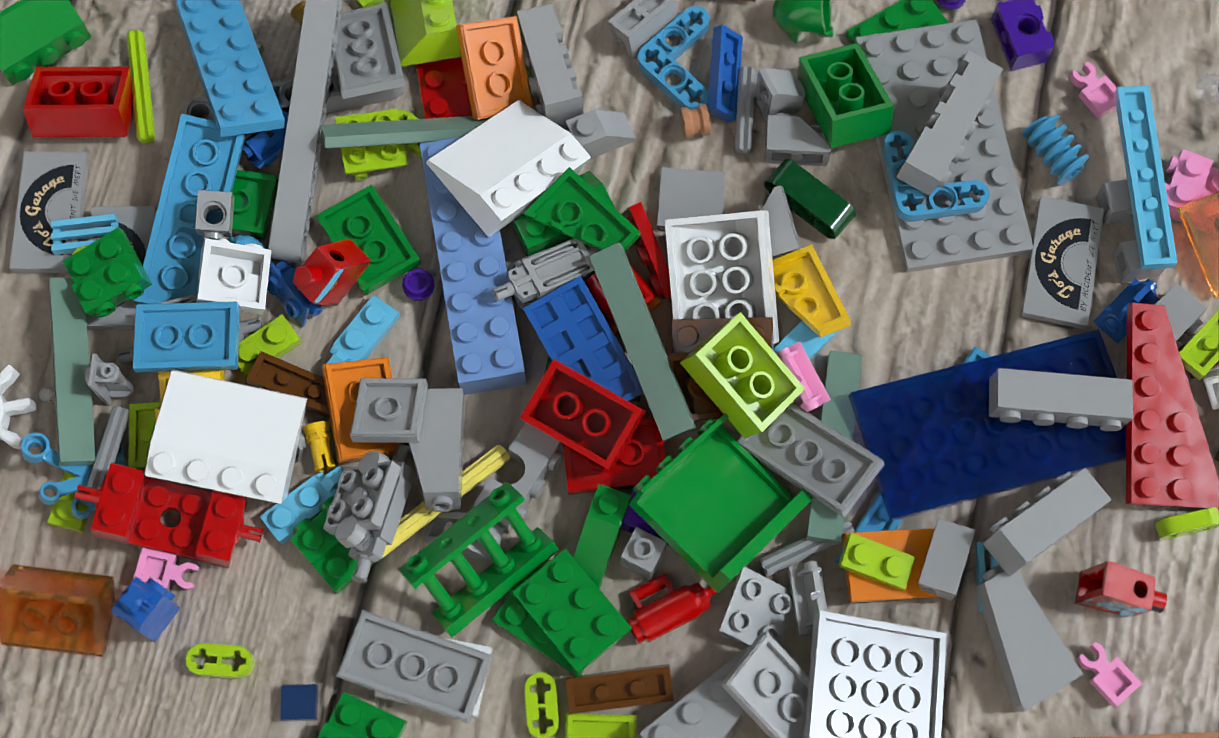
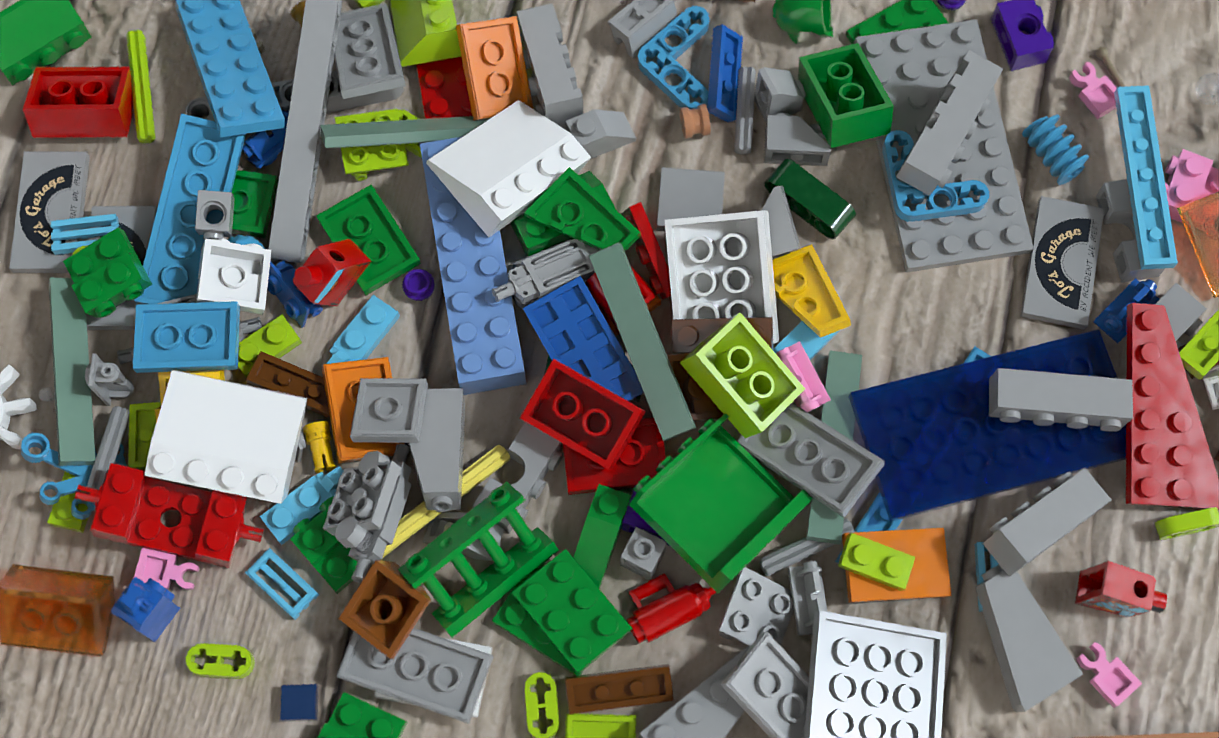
light grey hinge [918,518,975,601] -> none
none -> medium azure tile [245,548,319,620]
none -> dark orange slope [339,560,431,659]

